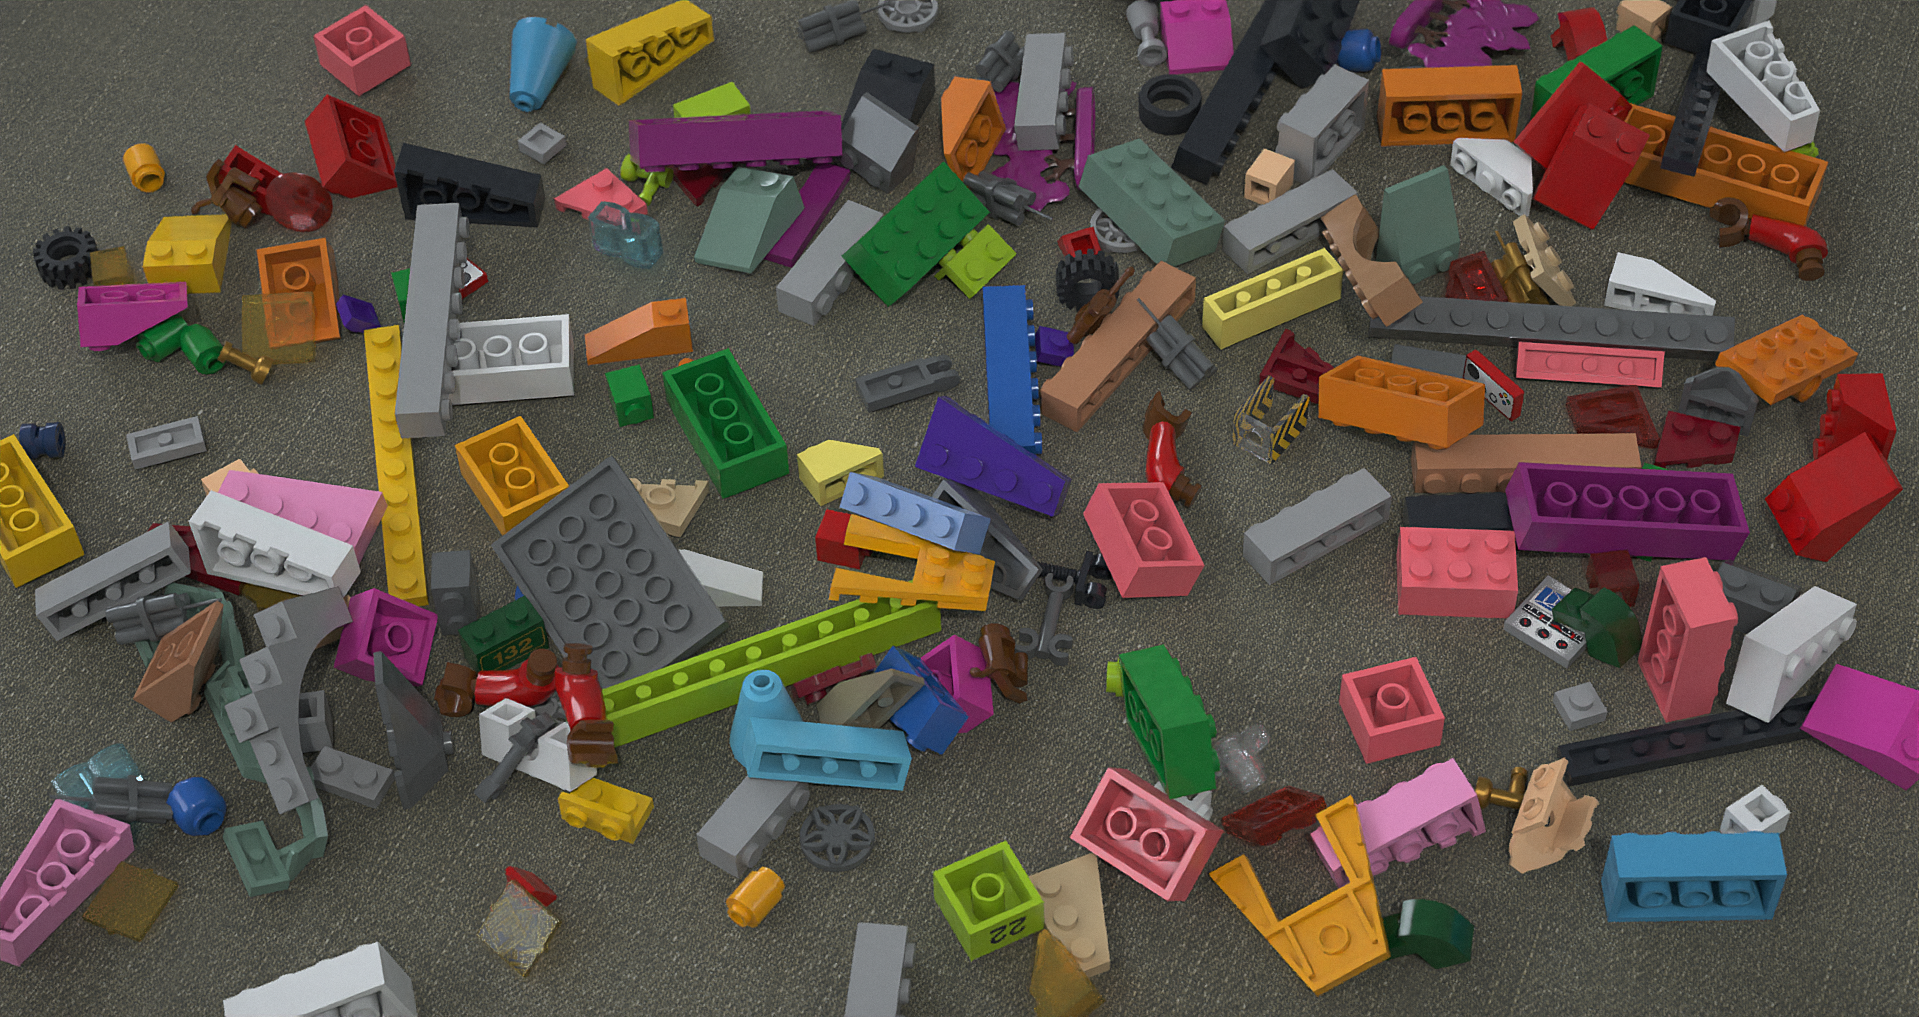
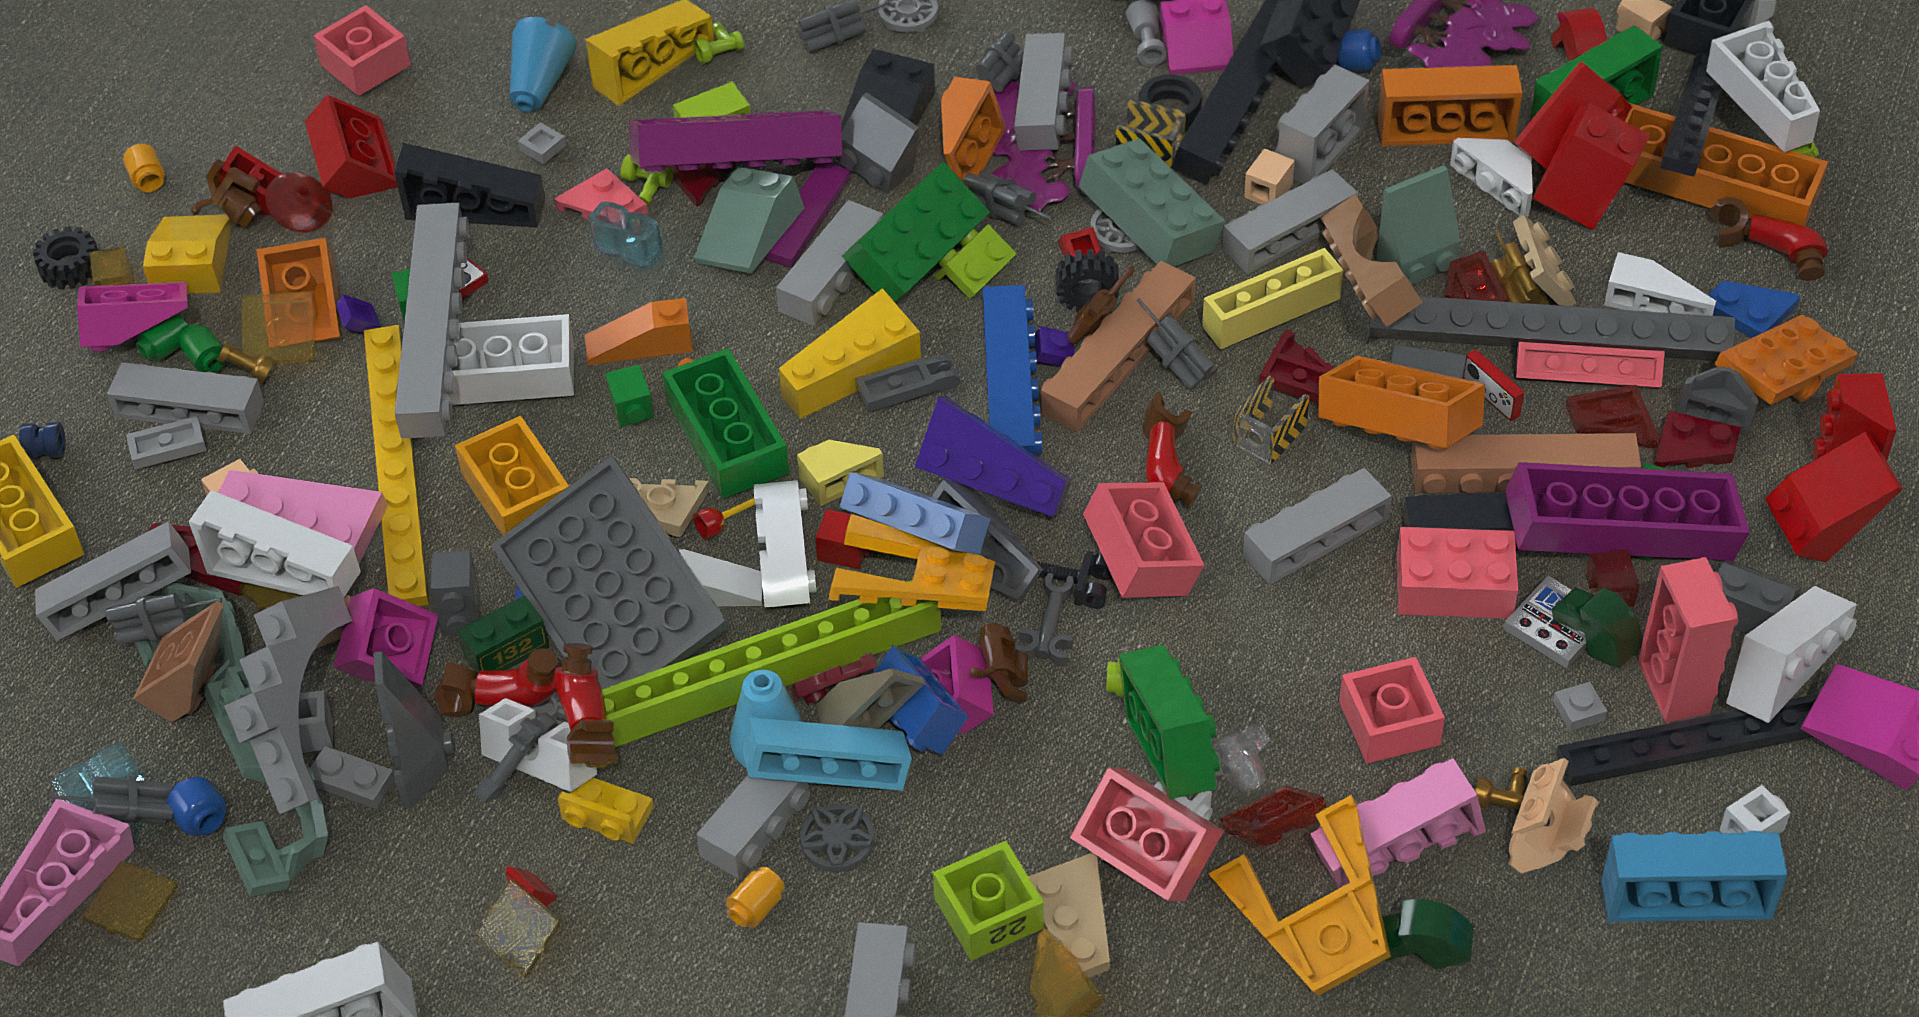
none -> light grey brick [107,362,264,434]
none -> lime piece [693,22,744,65]
none -> red hinge [693,498,756,540]
none -> white brick [754,480,817,607]
none -> yellow wedge [779,288,921,419]
none -> clear piece [1116,100,1186,170]
none -> blue wing [1708,281,1801,338]

